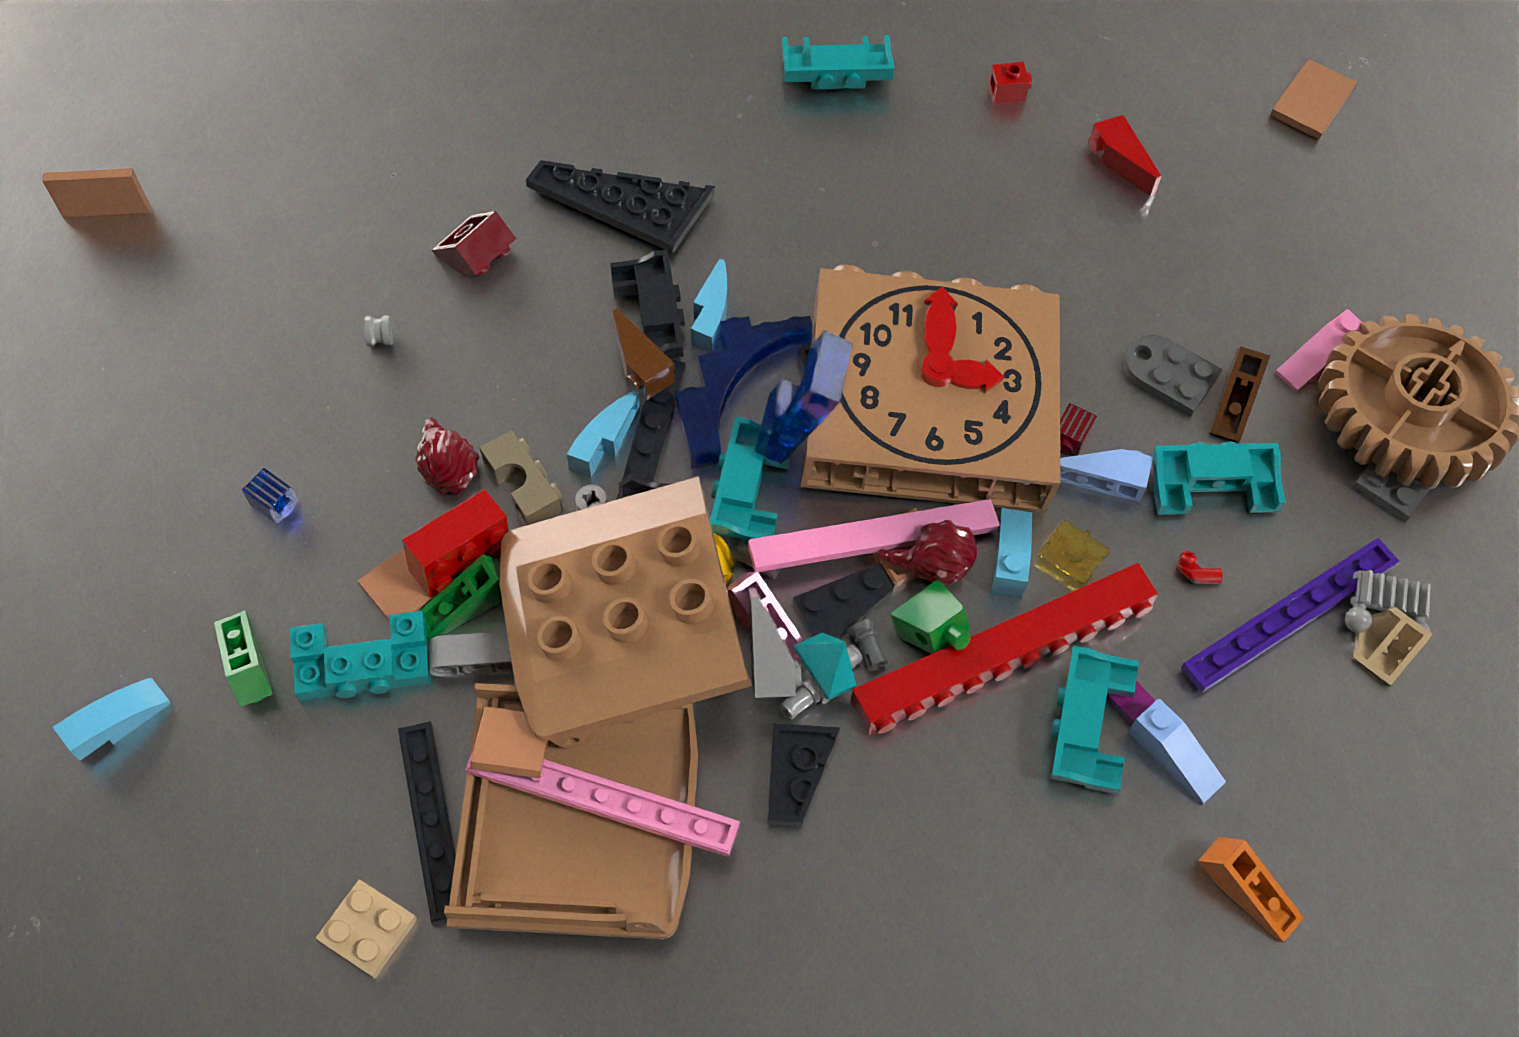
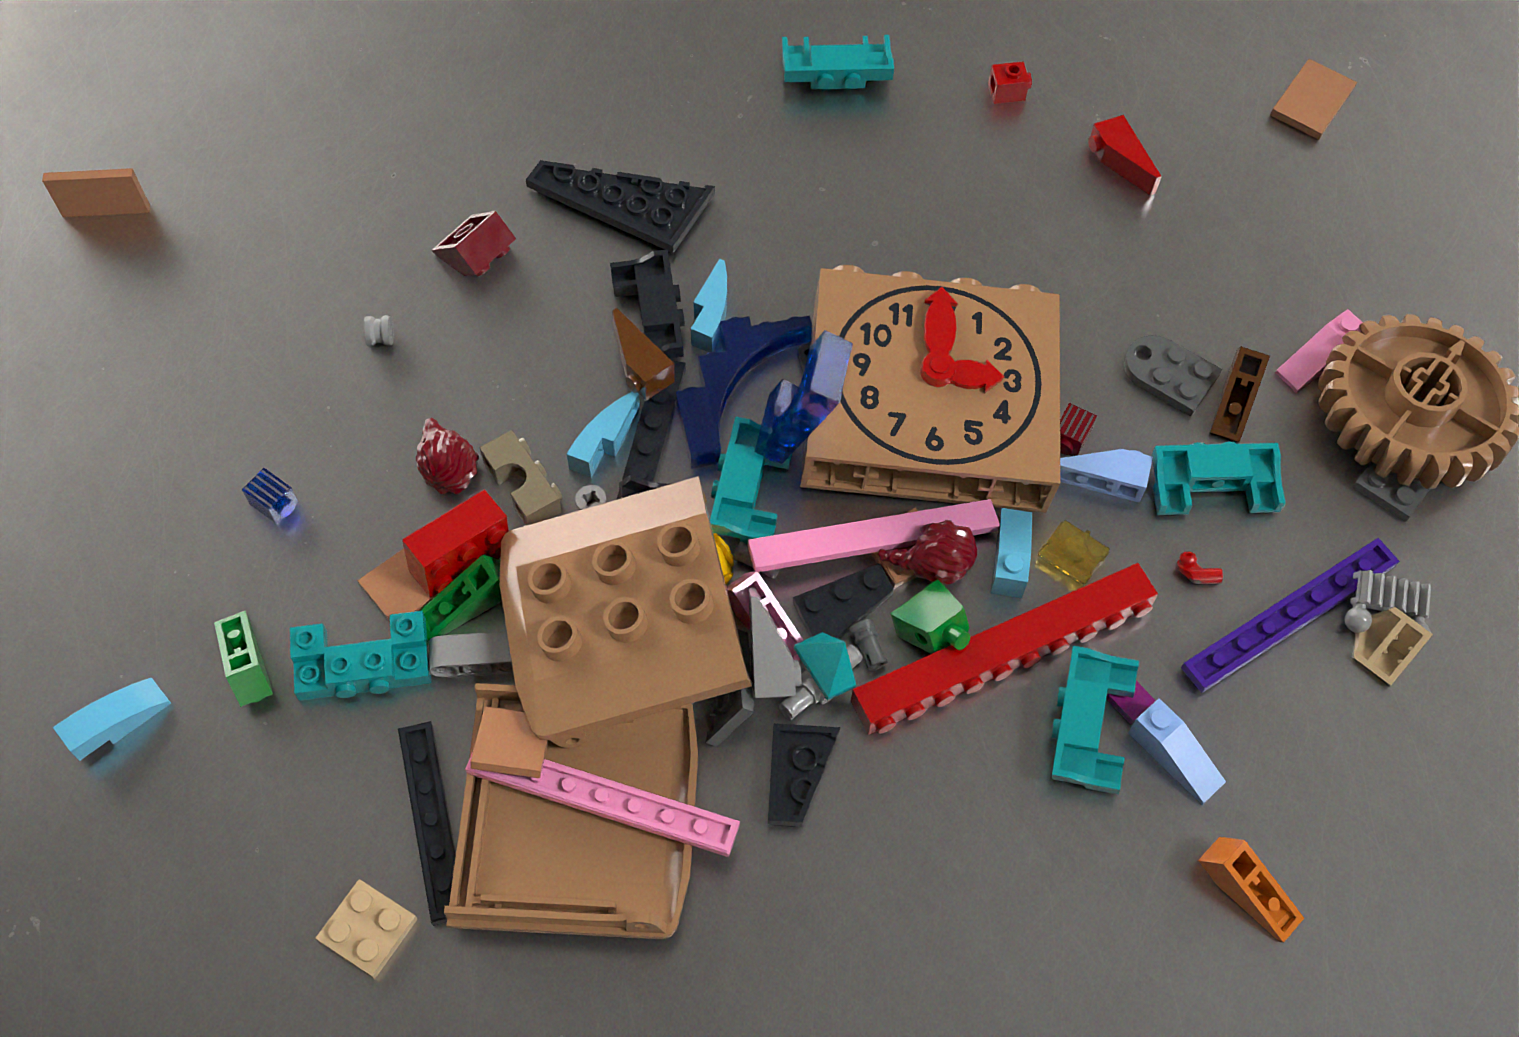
none -> dark grey wing [706,629,755,747]

